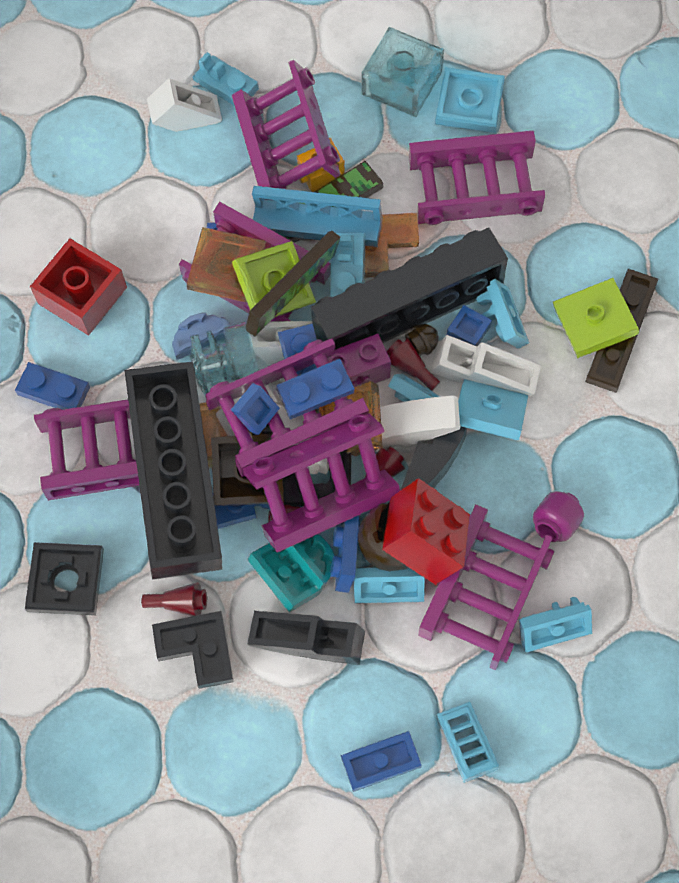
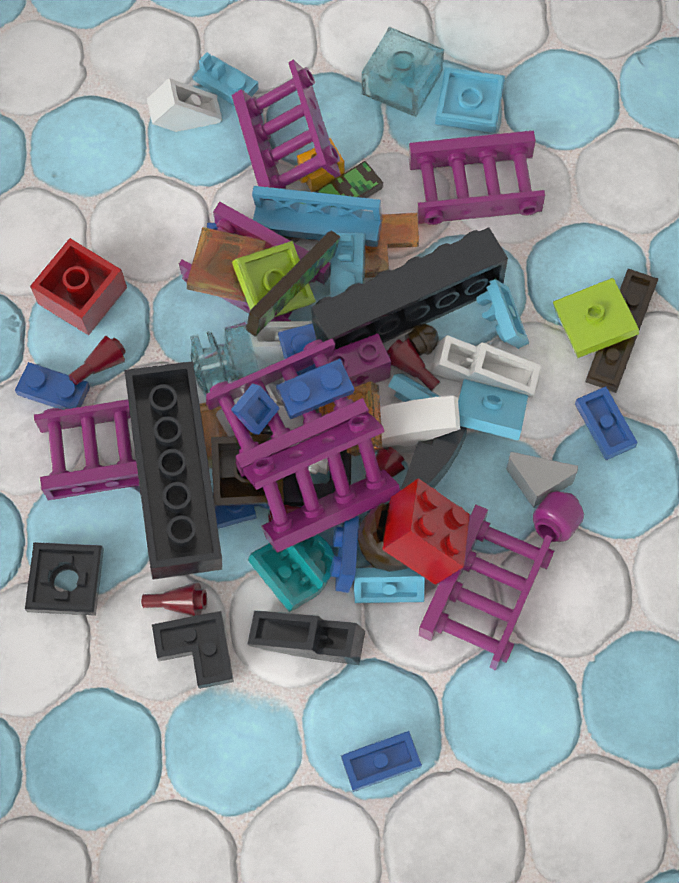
medium blue plate [172,312,235,360] -> none
medium azure slope [436,702,499,783] -> none
blue plate [446,305,492,346] -> none
medium azure plate [519,597,592,653] -> none
none -> dark red cone [68,336,126,385]
none -> light grey slope [506,452,578,508]
none -> blue plate [575,386,638,460]

